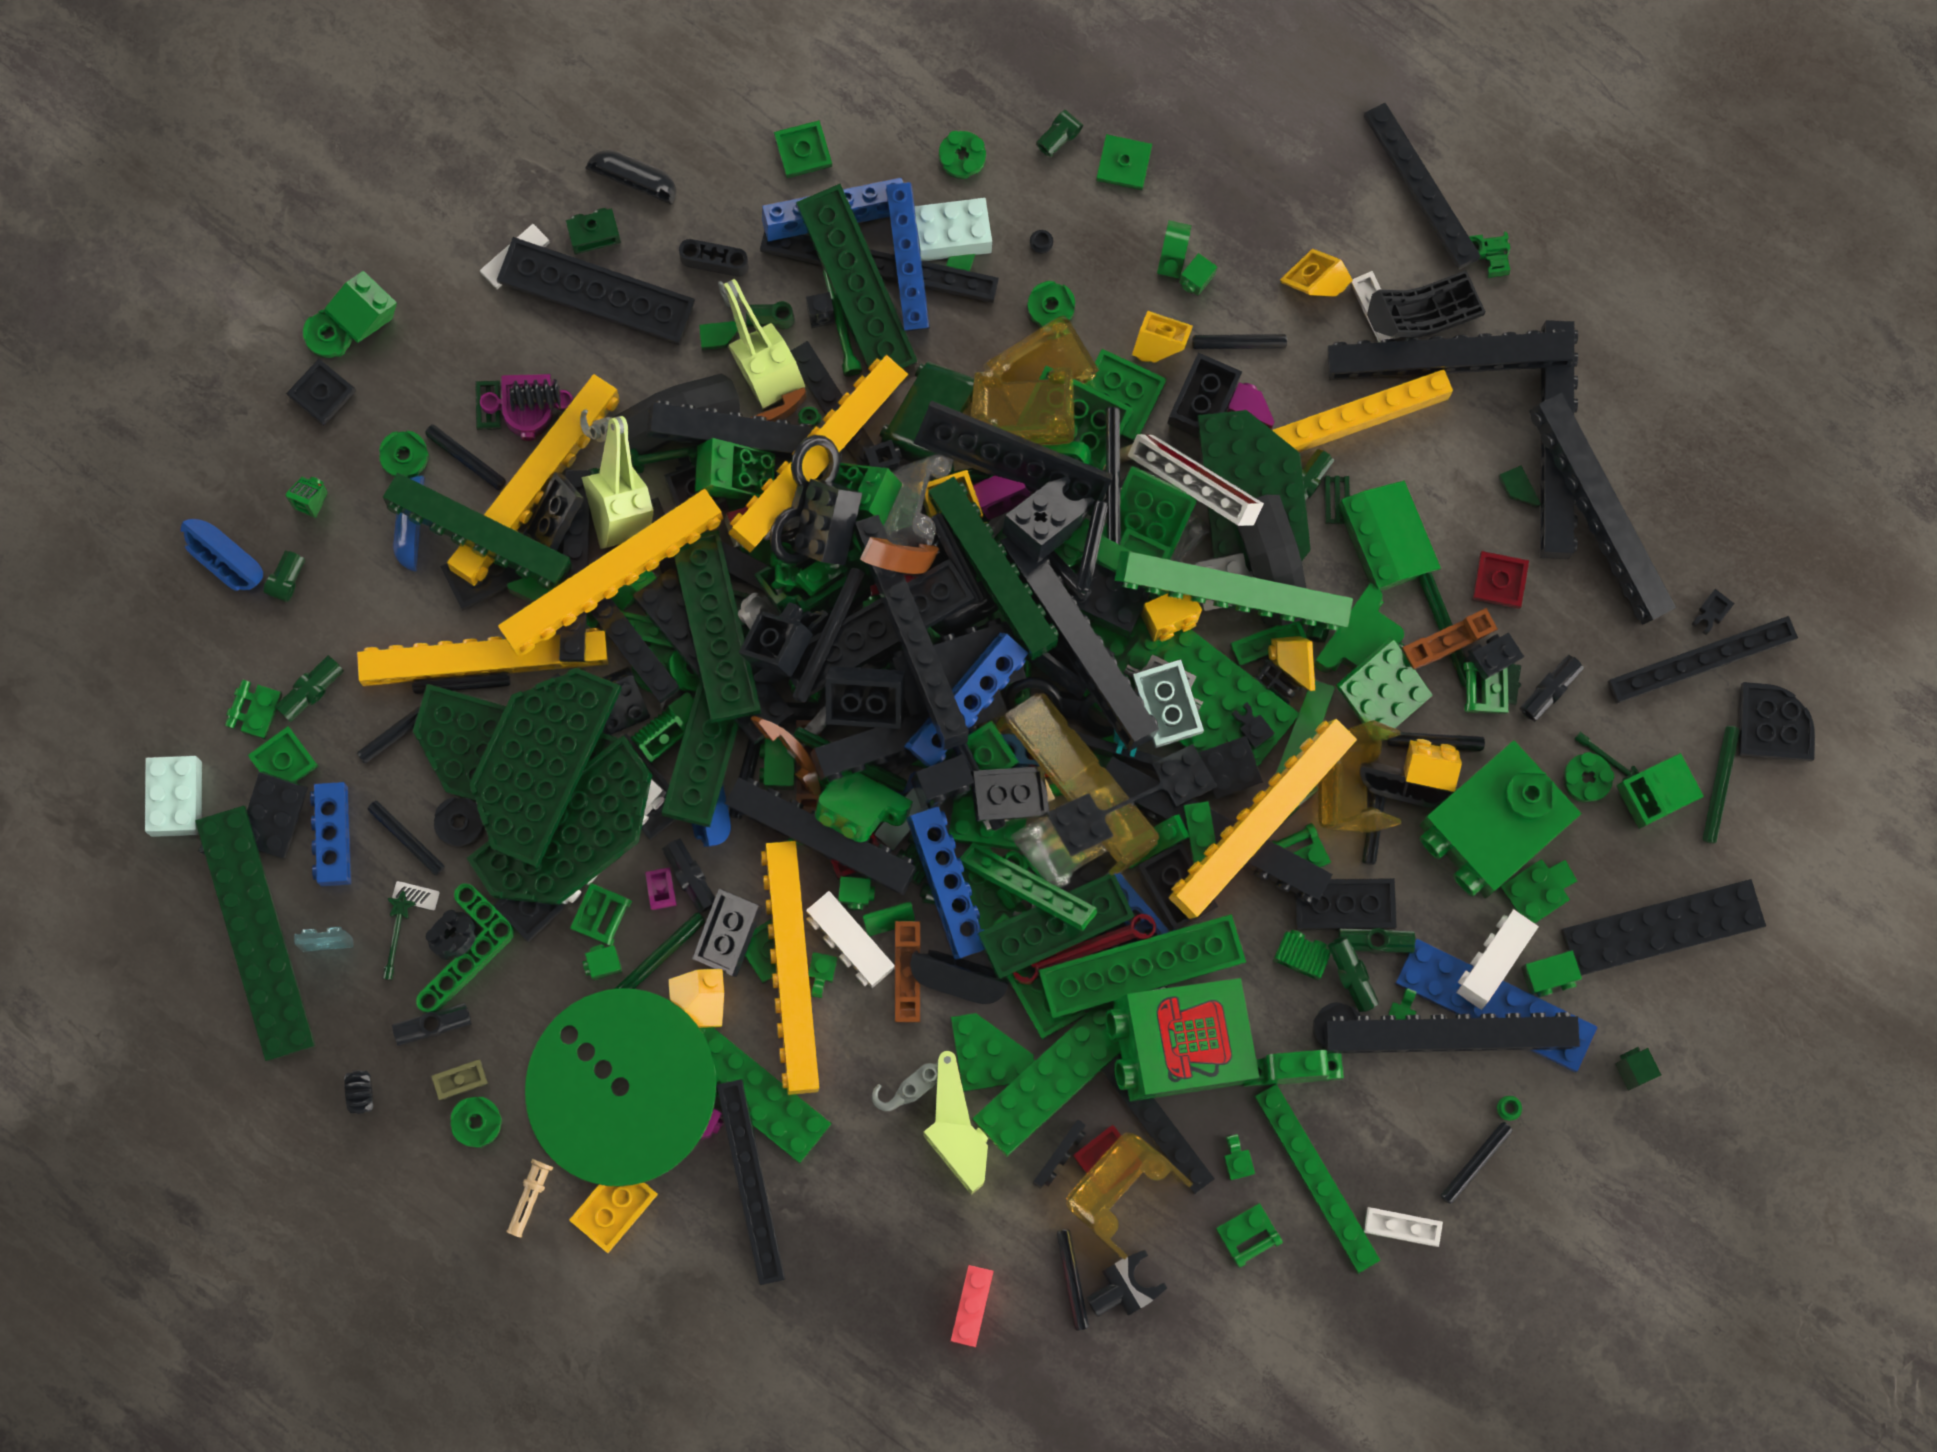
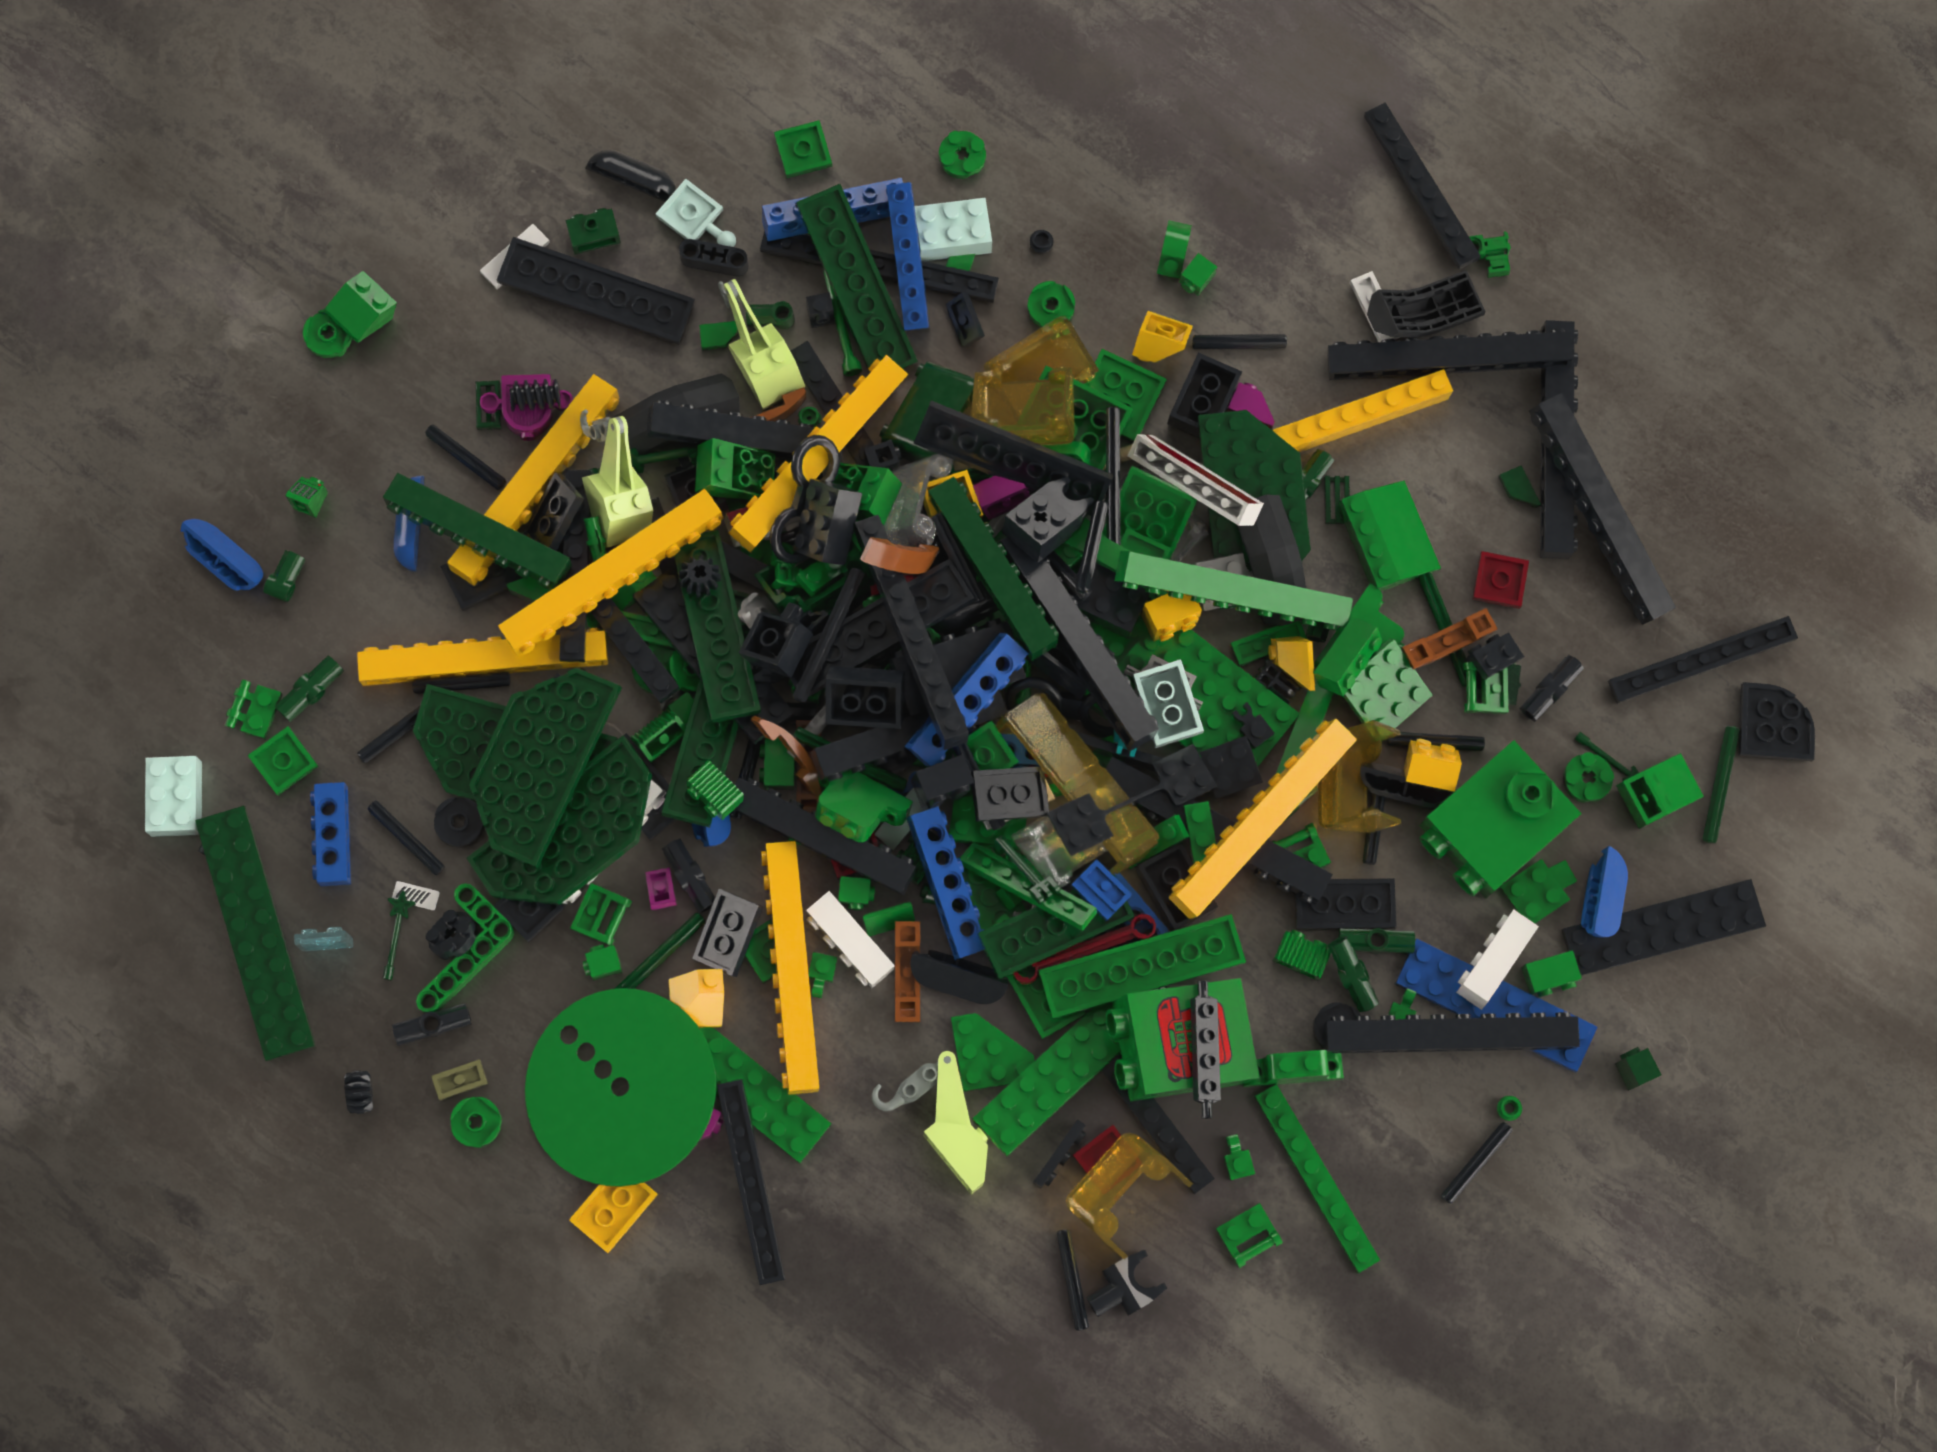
black plate [247,771,308,859] -> none
black plate [286,358,356,426] -> none
green plate [379,430,429,478] -> none
tan pin [506,1159,553,1238] -> none
black bracket [602,667,650,735] -> none
coral brick [950,1265,994,1348] -> none
dark green piece [1036,109,1083,157] -> none
green plate [1096,134,1152,190] -> none
yellow slope [1280,248,1353,296] -> none
white tile [1363,1207,1443,1247] -> none
black plate [1692,589,1735,635] -> none
none -> green pin [583,516,606,562]
none -> light aqua plate [656,179,736,247]
none -> black gear [679,554,721,598]
none -> green brick [687,760,744,820]
none -> black plate [946,293,985,347]
none -> dark green hinge [993,835,1061,905]
none -> blue plate [1071,859,1133,921]
none -> plate [1190,980,1221,1119]
none -> green brick [1313,617,1383,696]
none -> blue brick [1581,846,1628,938]

